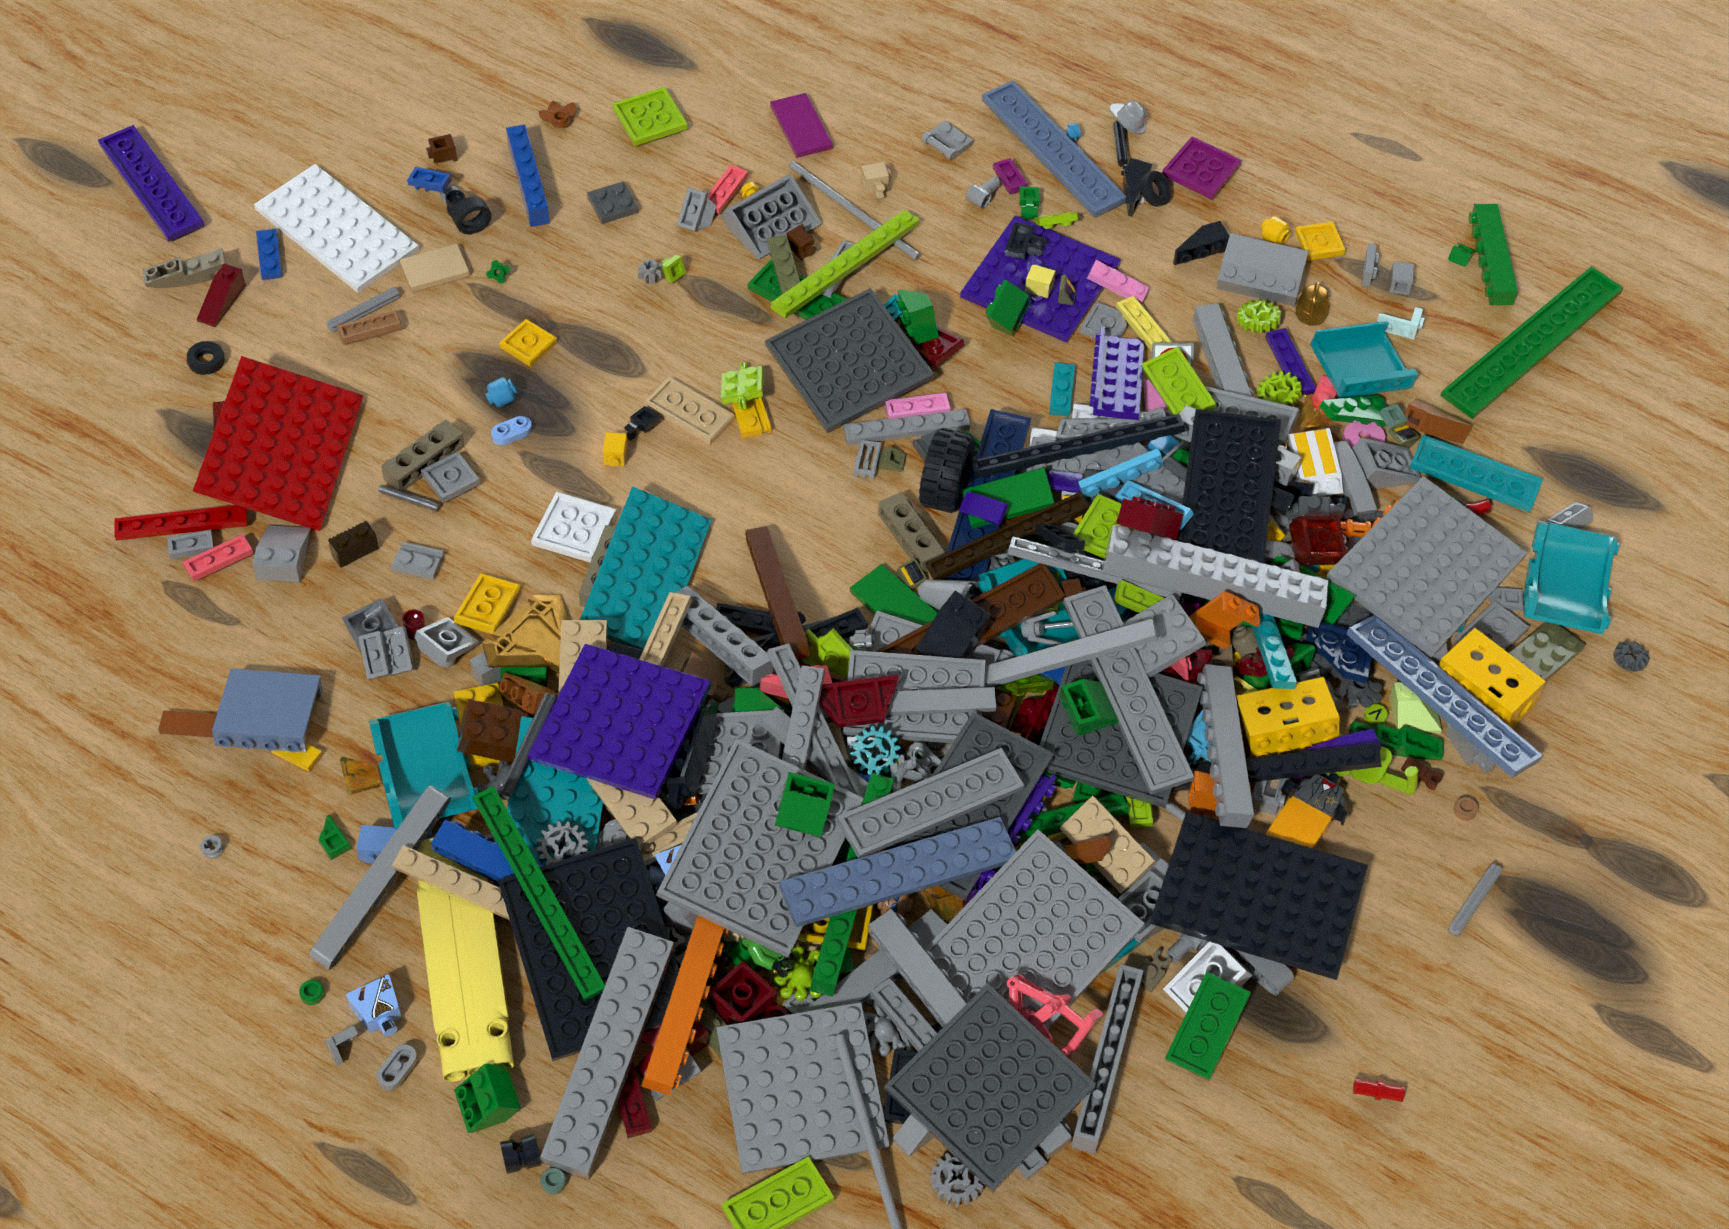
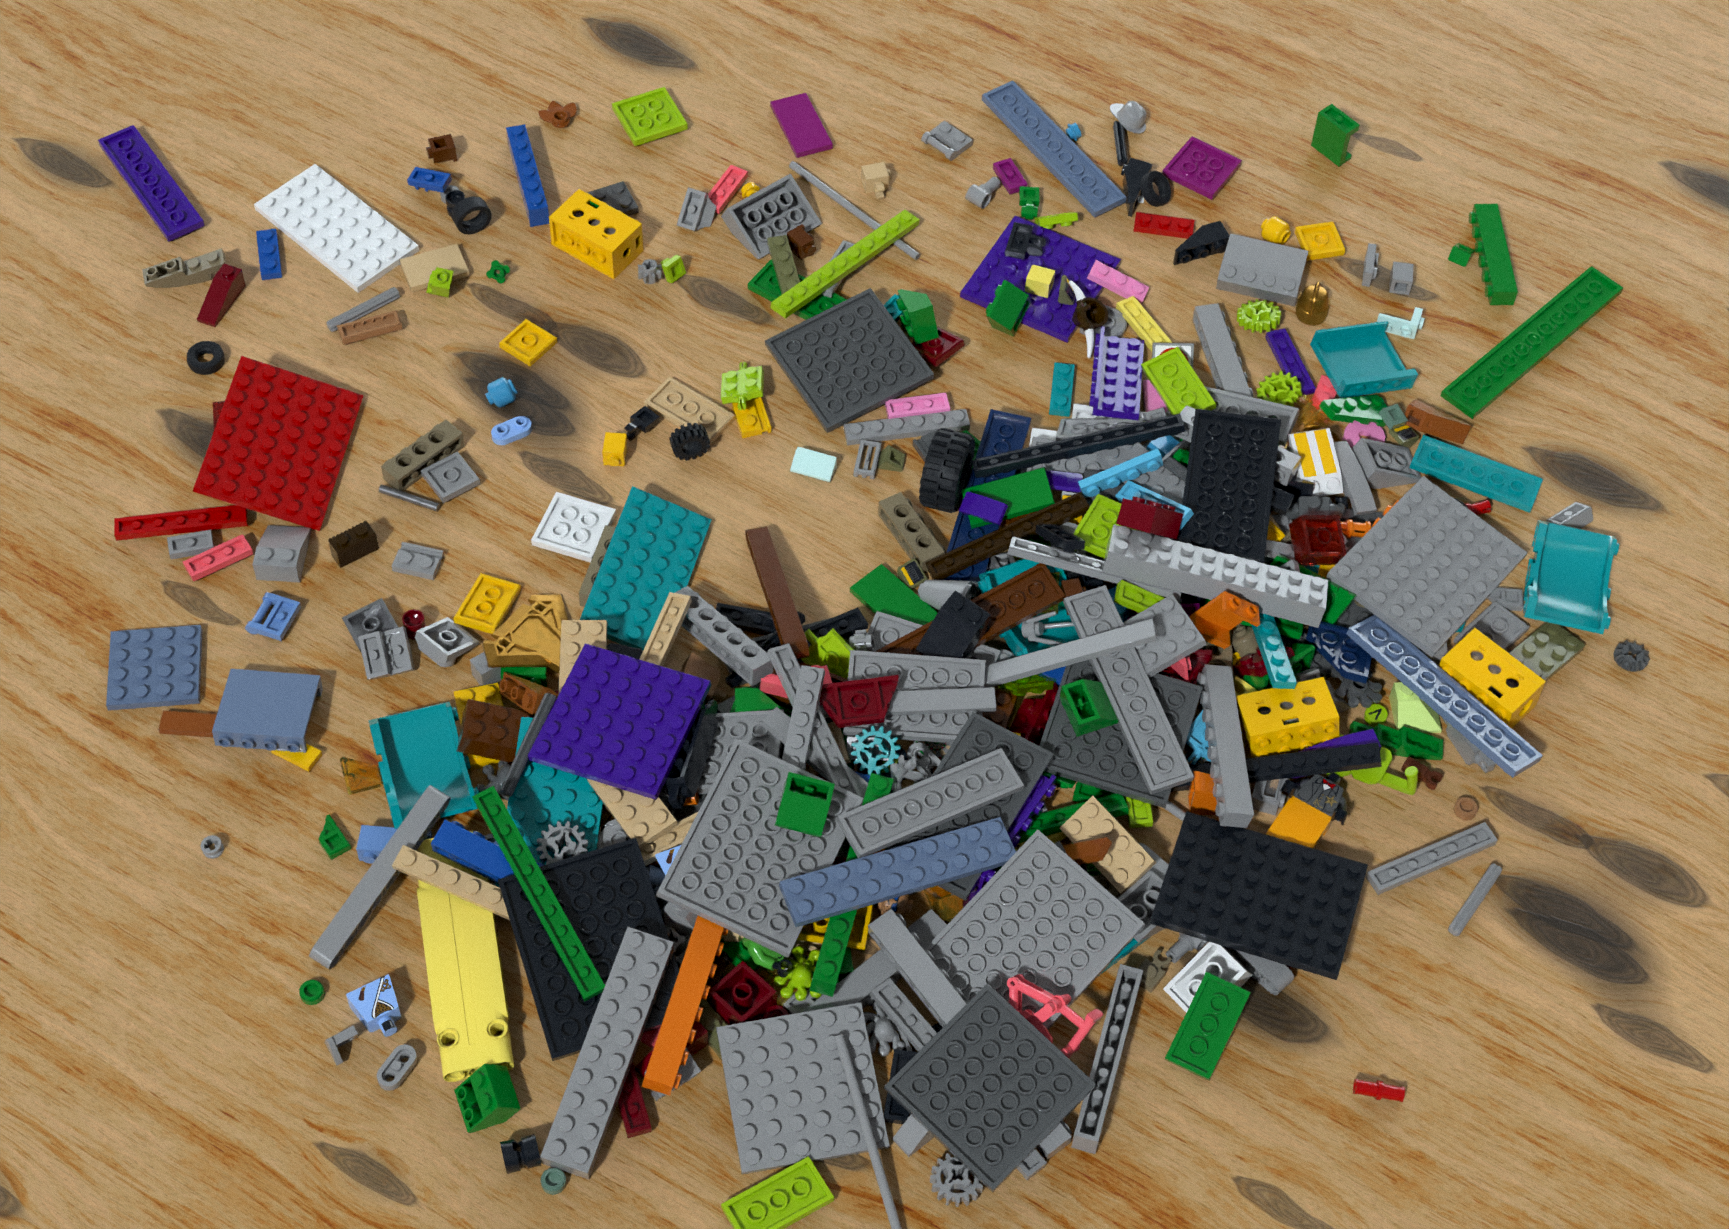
none -> sand blue plate [106,625,202,711]
none -> medium blue plate [245,592,301,641]
none -> lime window [426,267,453,298]
none -> yellow piece [549,189,644,279]
none -> black tyre [669,423,710,461]
none -> light aqua slope [790,447,837,482]
none -> dark brown helmet [1069,281,1108,358]
none -> red plate [1133,212,1195,239]
none -> green panel [1311,104,1360,167]
none -> light grey plate [1366,822,1498,895]

